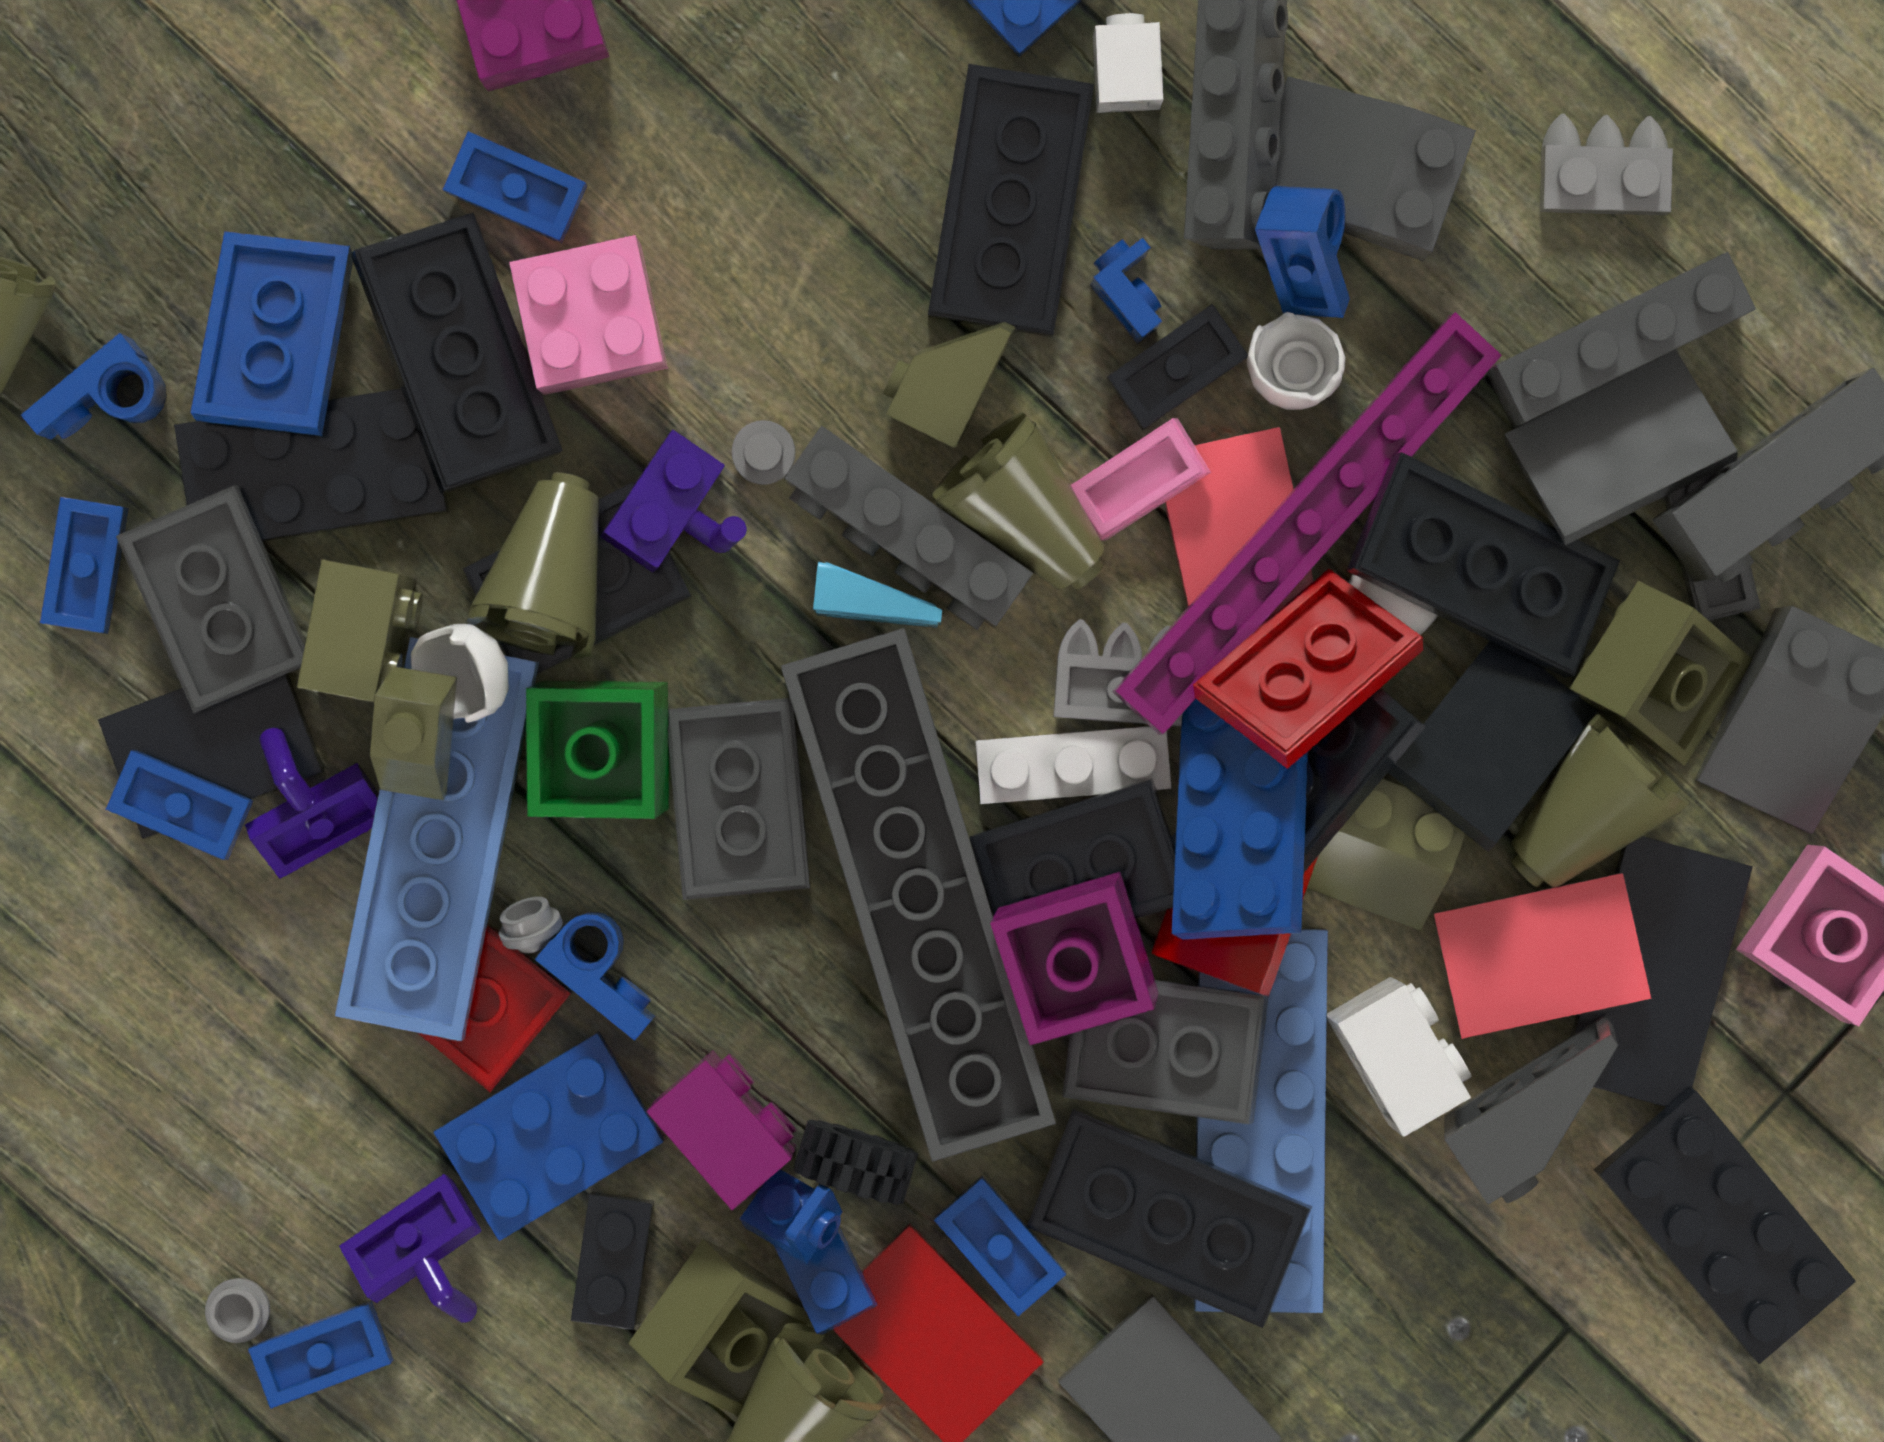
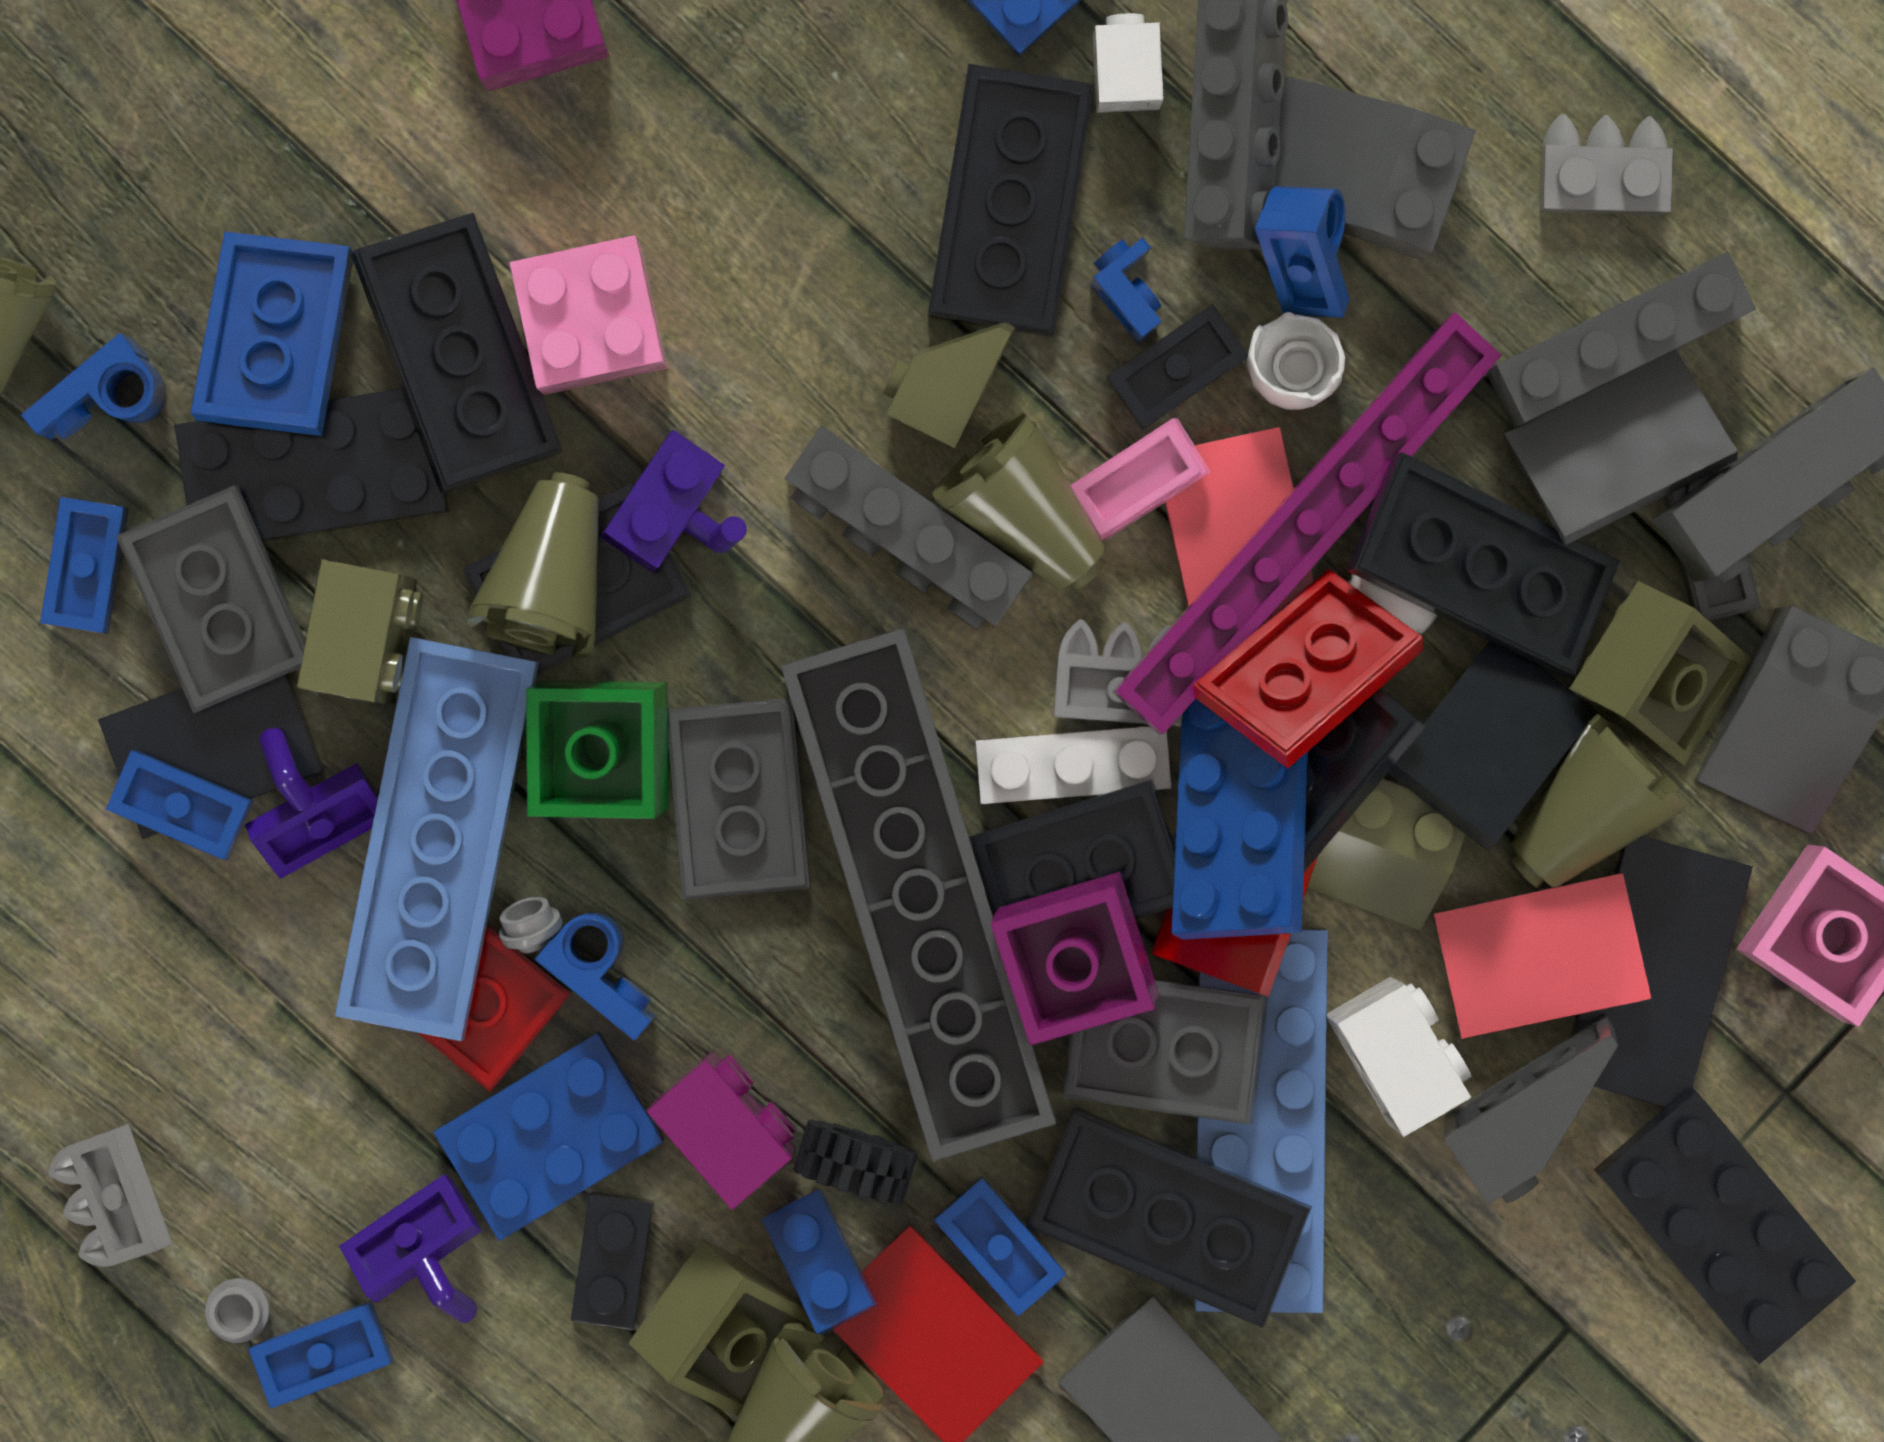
olive slope [370,667,457,800] -> none
white hair [411,624,509,723] -> none
blue plate [442,131,587,244] -> none
light grey plate [732,420,796,485] -> none
blue bracket [740,1169,843,1264] -> none
medium azure slope [813,561,942,628] -> none
none -> light grey plate [48,1124,173,1267]

